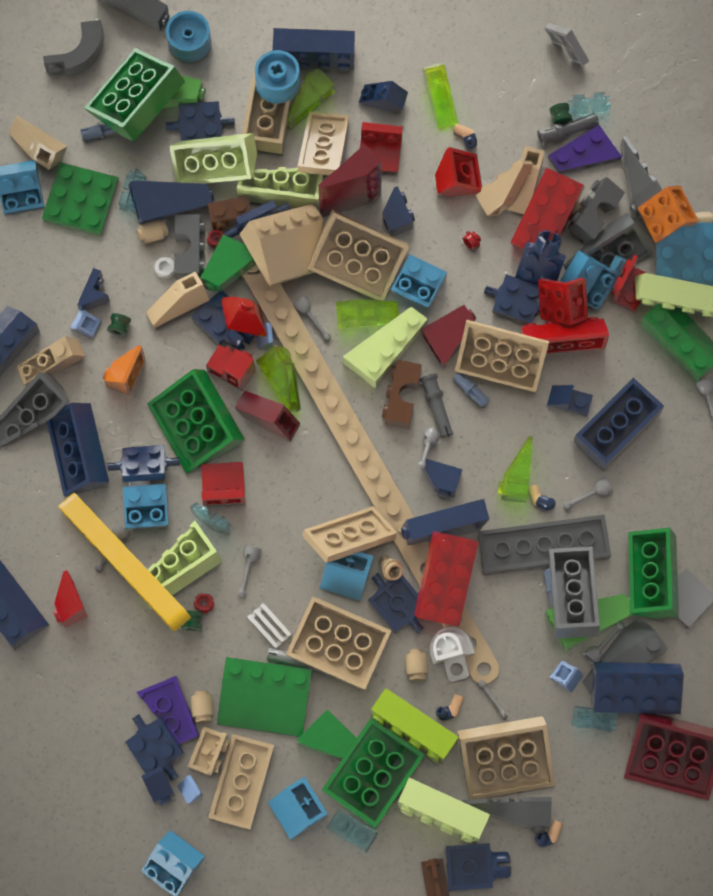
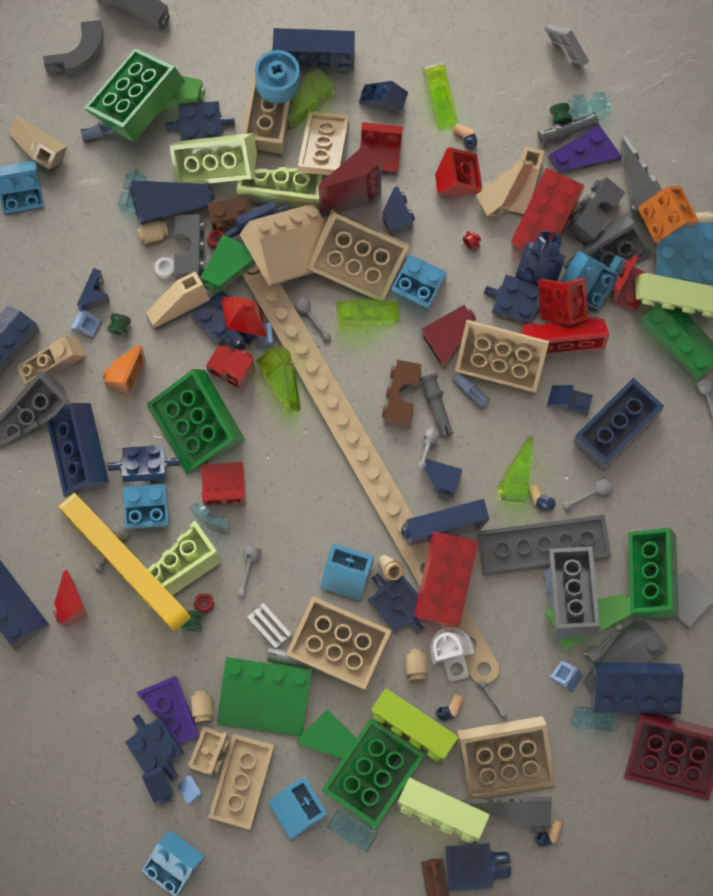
green plate [42,162,119,236] -> none
dark azure wheel [166,10,212,63] -> none
dark red slope [235,390,301,441] -> none
tan plate [302,506,397,563] -> none
yellowish green wedge [343,307,428,389] -> none

